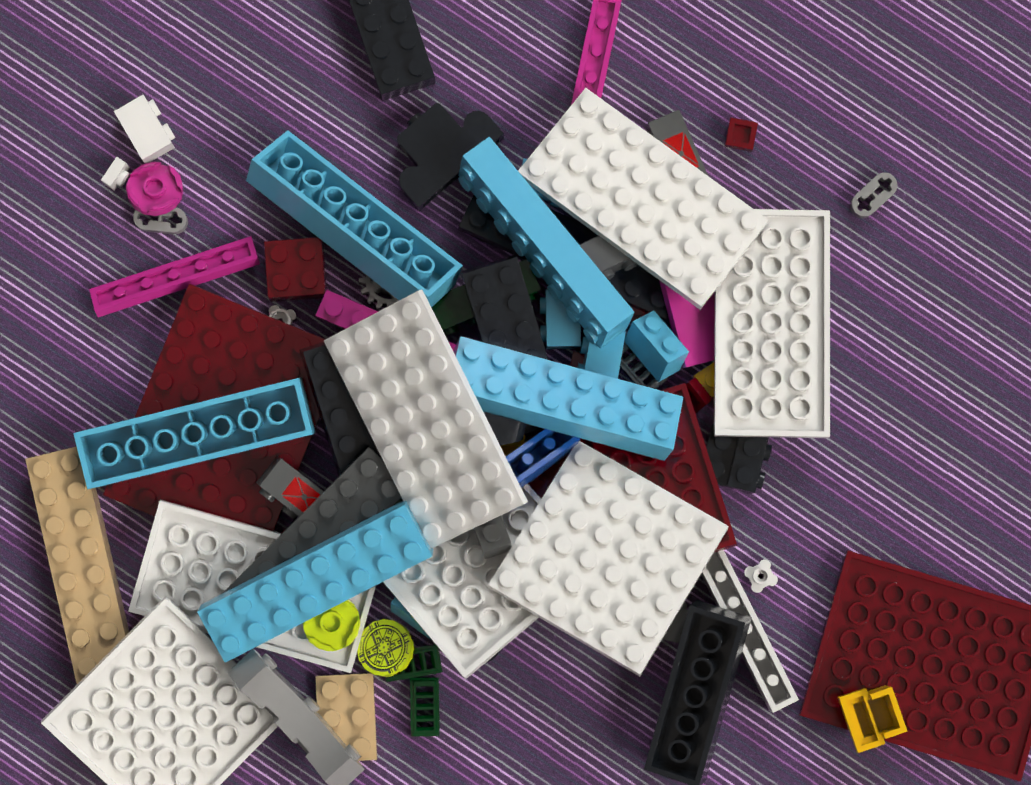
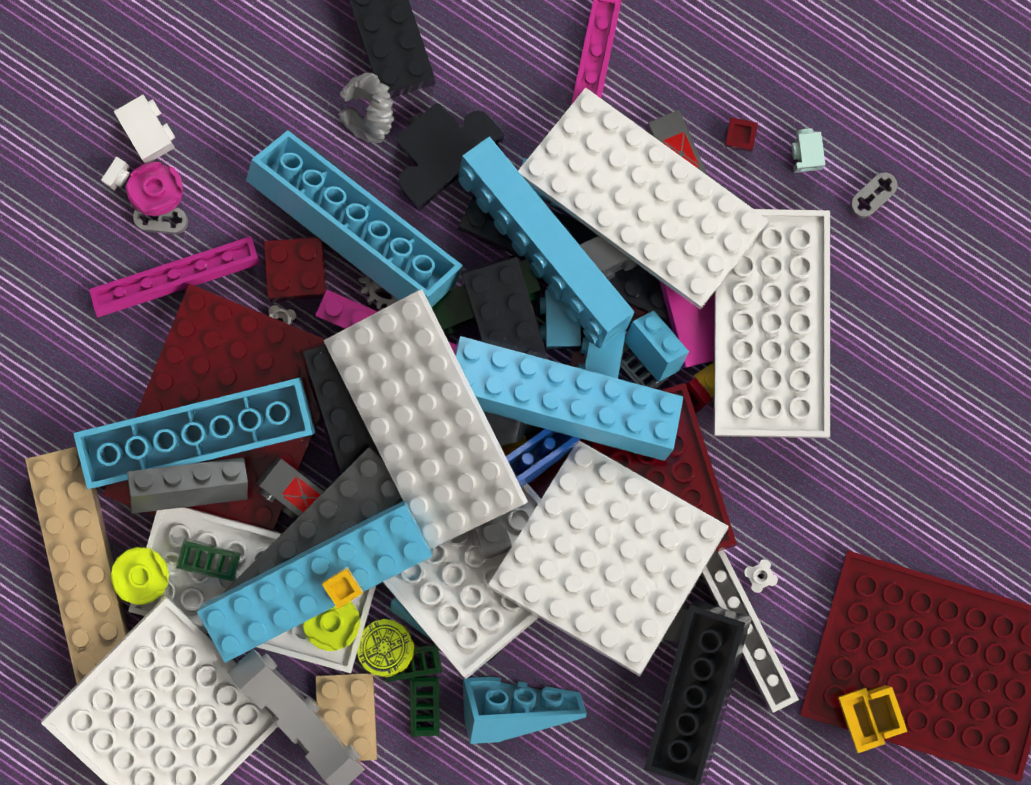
black plate [706,424,772,494] -> none
none -> neon yellow tile [111,547,170,605]
none -> dark grey brick [127,457,248,514]
none -> dark green slope [176,538,241,581]
none -> yellow plate [322,566,363,609]
none -> light grey piece [338,73,394,143]
none -> medium azure wedge [463,676,587,744]
none -> light aqua brick [792,128,825,173]

